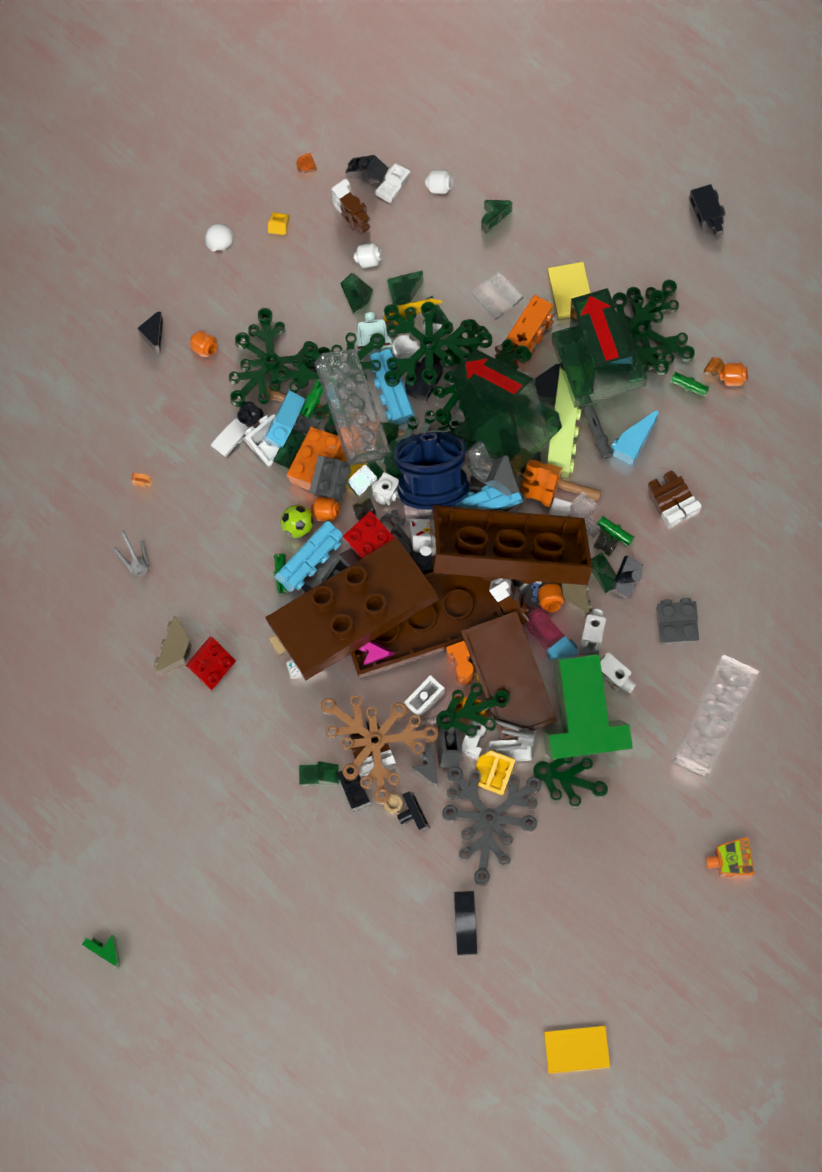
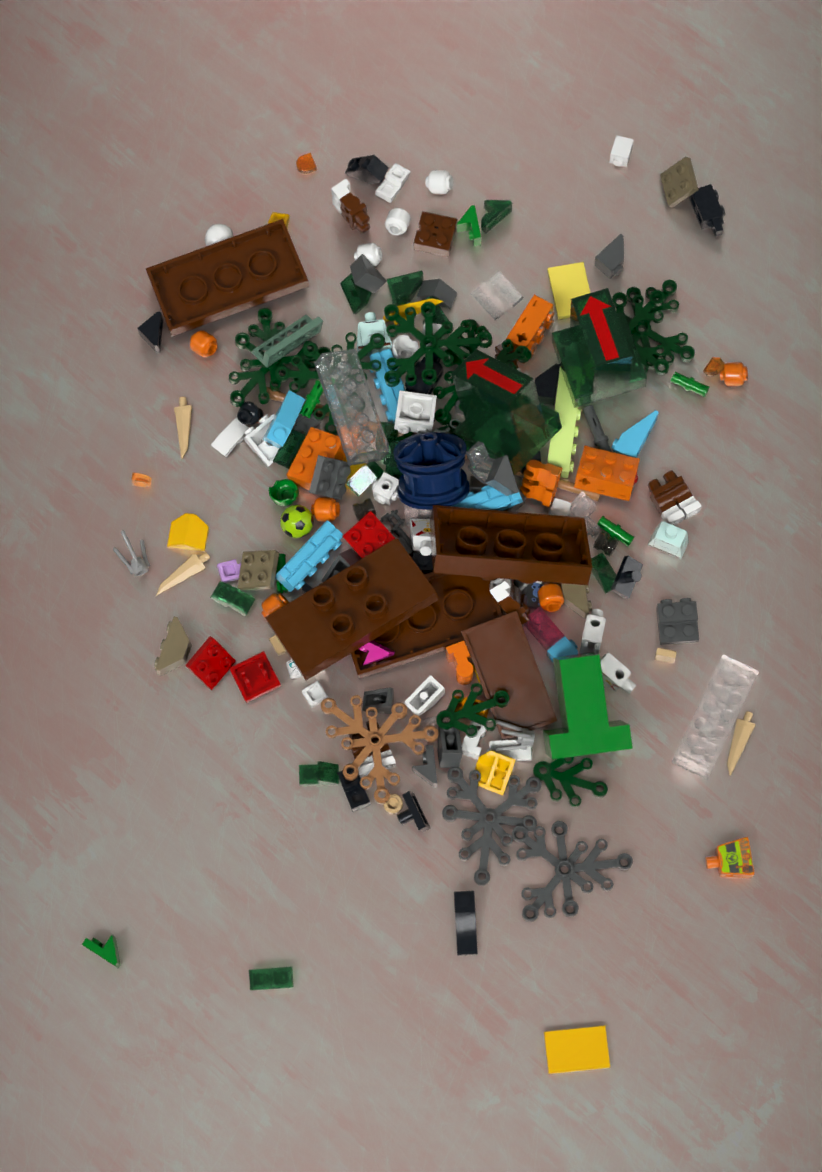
none -> reddish brown plate [145,219,309,337]
none -> tan bar [156,552,210,596]
none -> yellow slope [167,513,209,552]
none -> tan bar [174,397,192,459]
none -> clear green slope [210,581,255,616]
none -> lavender plate [217,559,241,584]
none -> red plate [229,651,281,704]
none -> dark tan plate [237,550,279,590]
none -> clear green slope [249,967,294,990]
none -> sand green fence [252,314,323,368]
none -> orange head [261,593,289,617]
none -> green hair [269,479,299,507]
none -> white tile [301,681,328,708]
none -> dark grey slope [350,254,387,293]
none -> dark grey slope [362,687,394,714]
none -> white head [385,208,411,235]
none -> white plate [394,391,437,434]
none -> reddish brown piece [413,211,457,257]
none -> dark grey slope [416,279,457,310]
none -> green slope [456,205,481,247]
none -> dark grey plant [512,821,633,922]
none -> orange piece [574,446,640,501]
none -> dark grey slope [594,234,624,279]
none -> white brick [609,135,634,167]
none -> light aqua torso [648,521,689,559]
none -> tan tile [655,647,677,663]
none -> dark tan plate [660,157,699,207]
none -> tan bar [727,711,756,776]

